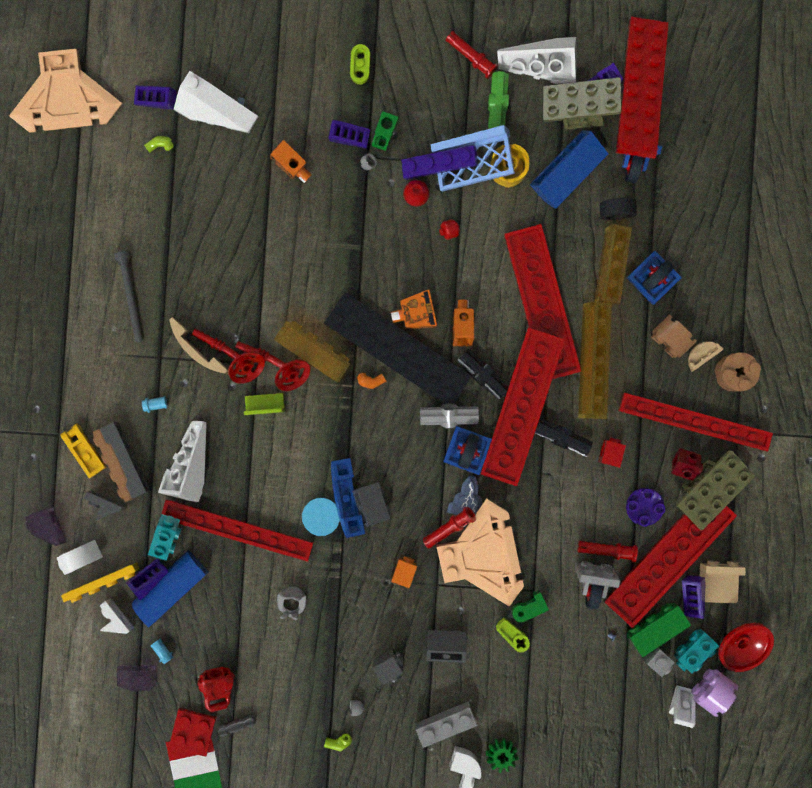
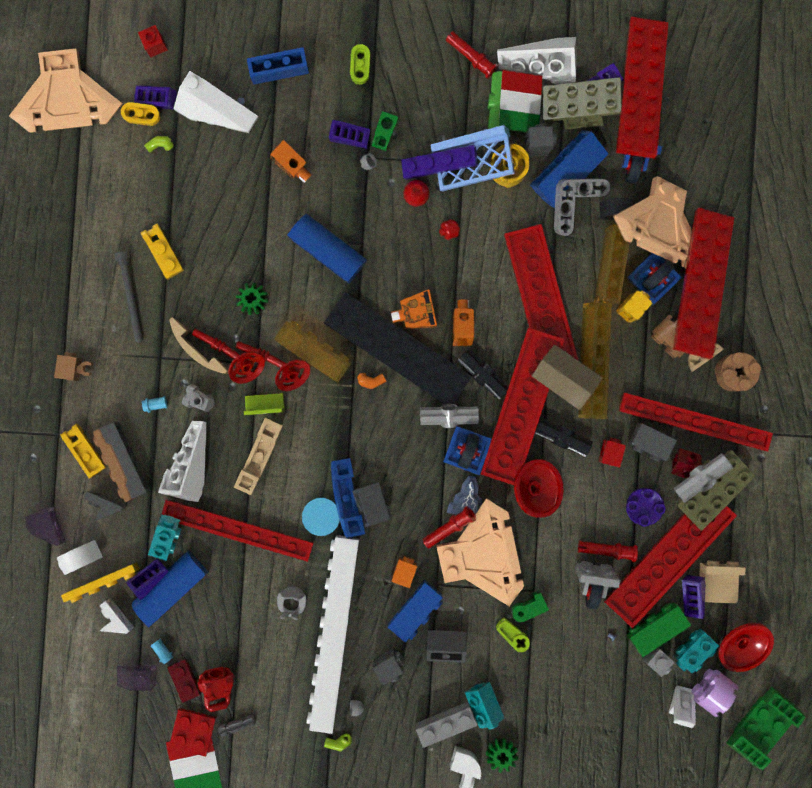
none -> medium nougat brick [54,352,93,381]
none -> yellow plate [121,102,160,126]
none -> red brick [138,25,168,57]
none -> yellow plate [140,223,184,280]
none -> dark red plate [167,658,201,703]
none -> light grey plate [182,384,215,412]
none -> tan slope [234,417,283,495]
none -> green gear [236,282,269,315]
none -> blue brick [247,47,309,84]
none -> blue brick [287,214,367,284]
none -> white brick [307,535,359,734]
none -> blue brick [388,580,443,643]
none -> teal brick [465,682,504,730]
none -> sticker [499,70,543,132]
none -> red dish [514,459,564,518]
none -> dark grey brick [525,124,556,156]
none -> dark tan slope [532,344,603,410]
none -> light grey beam [554,178,610,236]
none -> light nougat plate [614,176,692,268]
none -> yellow brick [616,291,652,323]
none -> dark grey brick [628,423,677,463]
none -> red plate [673,207,734,359]
none -> light grey piece [673,454,733,503]
none -> green plate [726,686,805,770]

